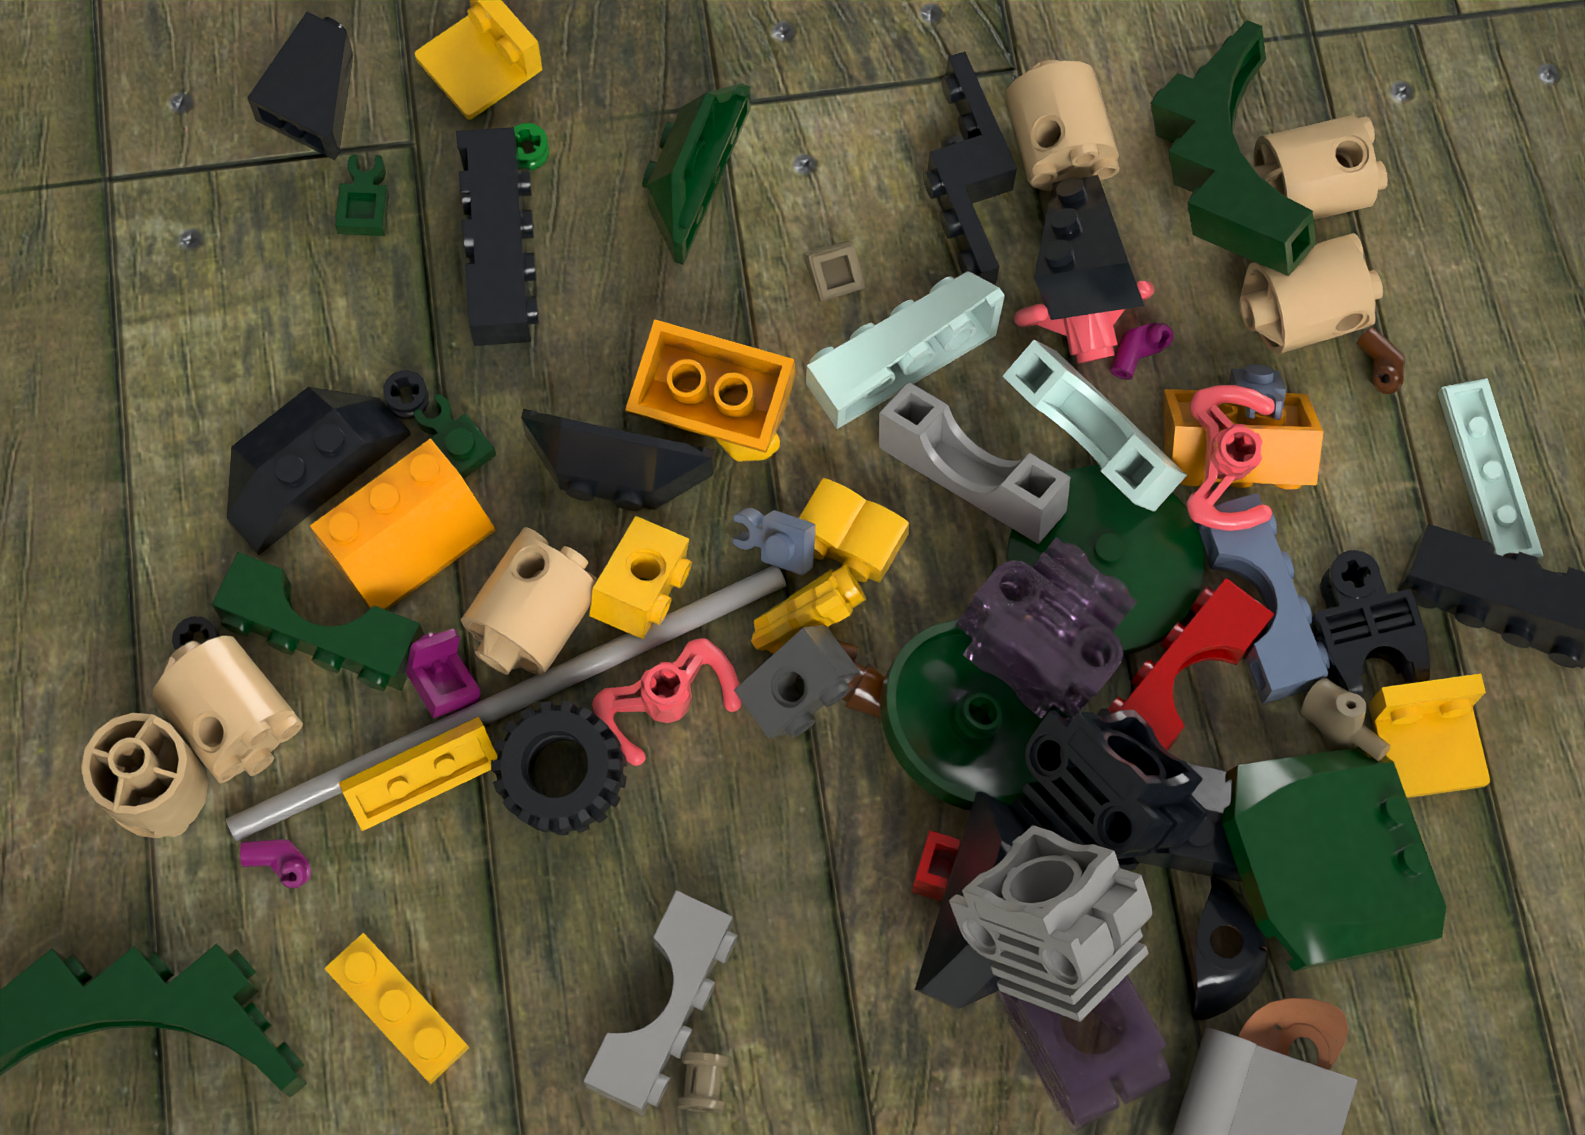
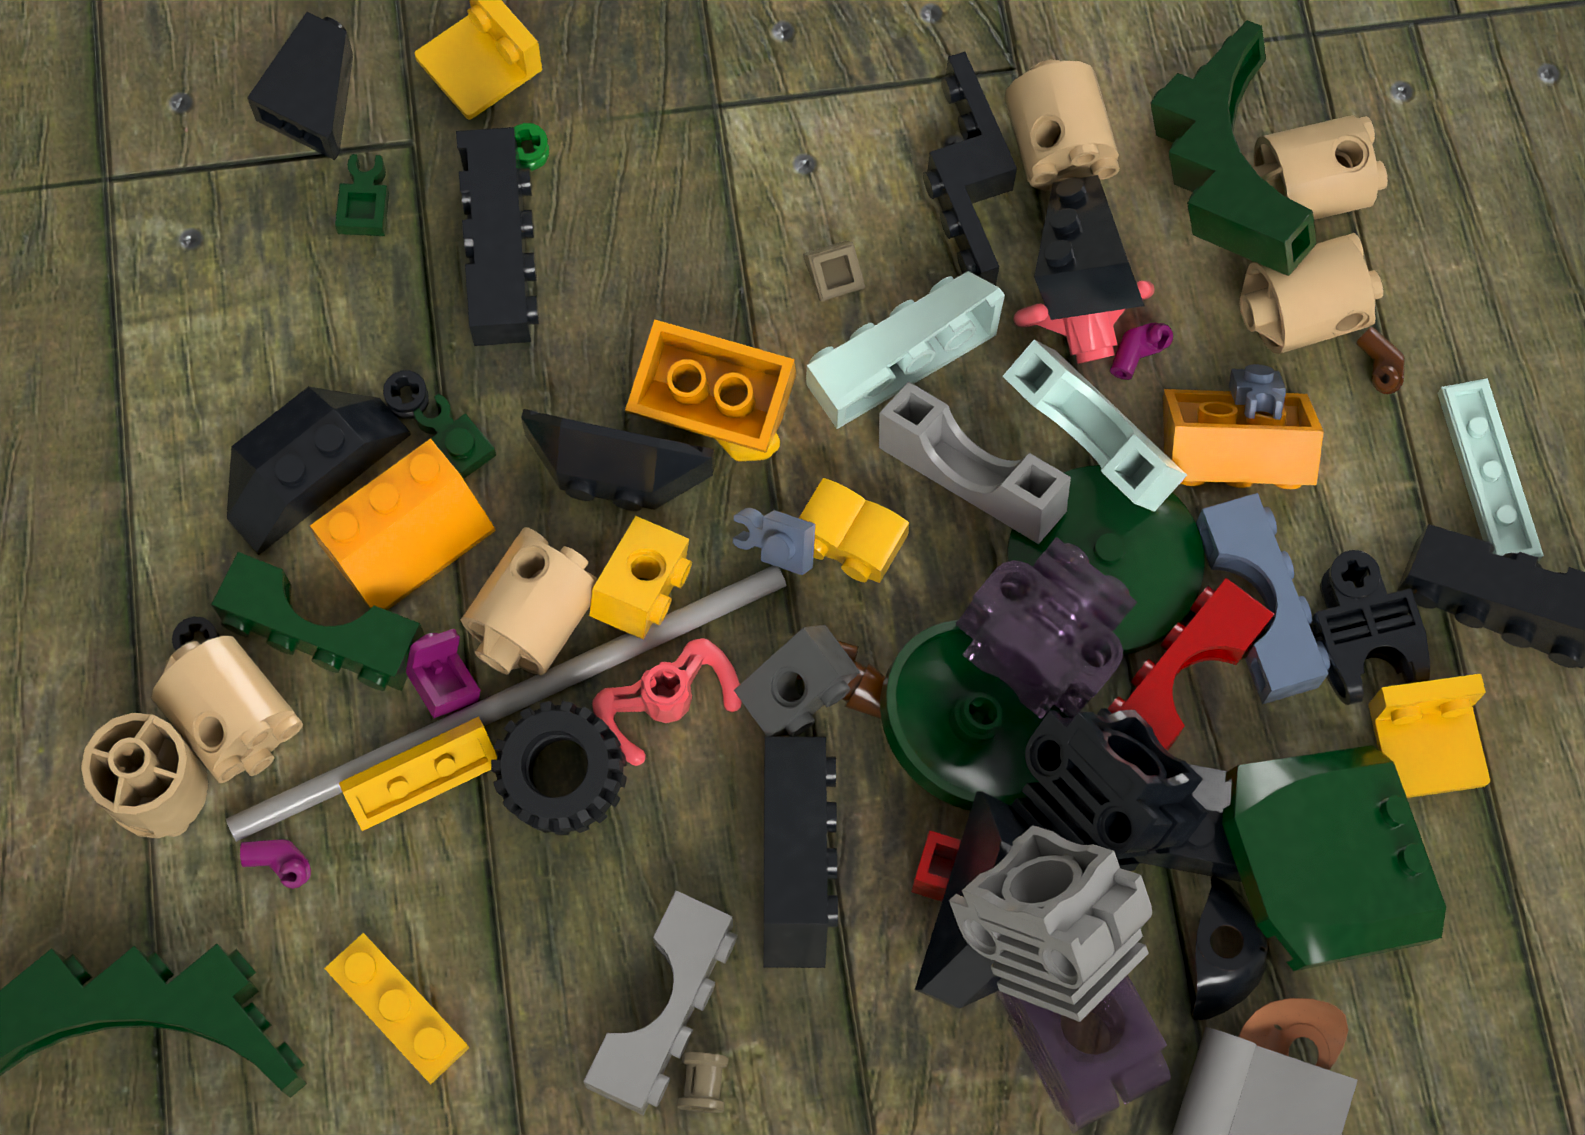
dark green wedge [642,83,751,265] -> none
yellow rock [751,565,866,654] -> none
coral piece [1187,385,1275,531] -> none
dark tan piece [1301,677,1390,761] -> none
none -> black wedge [763,737,838,968]

